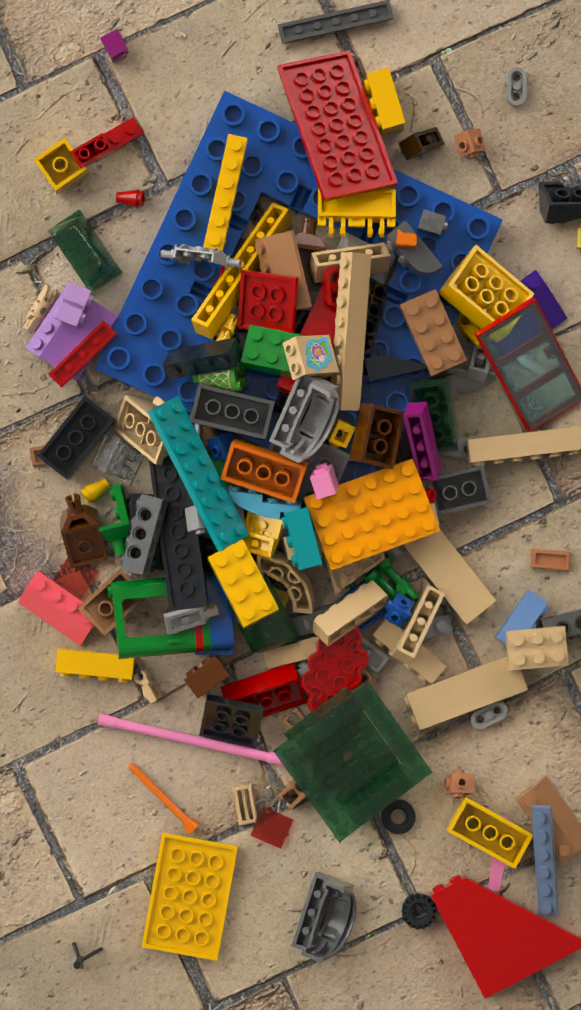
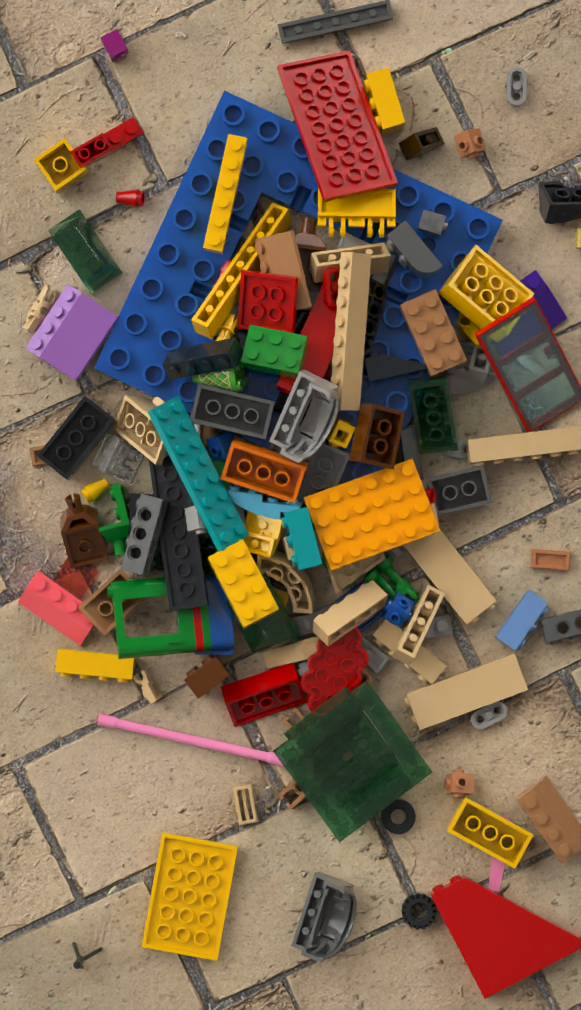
red tile [48,320,117,388] -> none
lavender piece [55,282,93,328] -> none
orange piece [128,763,200,835] -> none
light grey plate [160,244,242,270] -> none
light grey hinge [163,603,219,634] -> none
black plate [199,694,265,748] -> none
clear red piece [251,806,294,849] -> none
tan panel [283,335,339,380] -> none
bright pink brick [310,463,339,499] -> none
orange slope [396,229,417,249] -> none
magenta brick [403,402,442,482] -> none
tan brick [505,626,569,670] -> none
sand blue plate [531,804,559,917] -> none

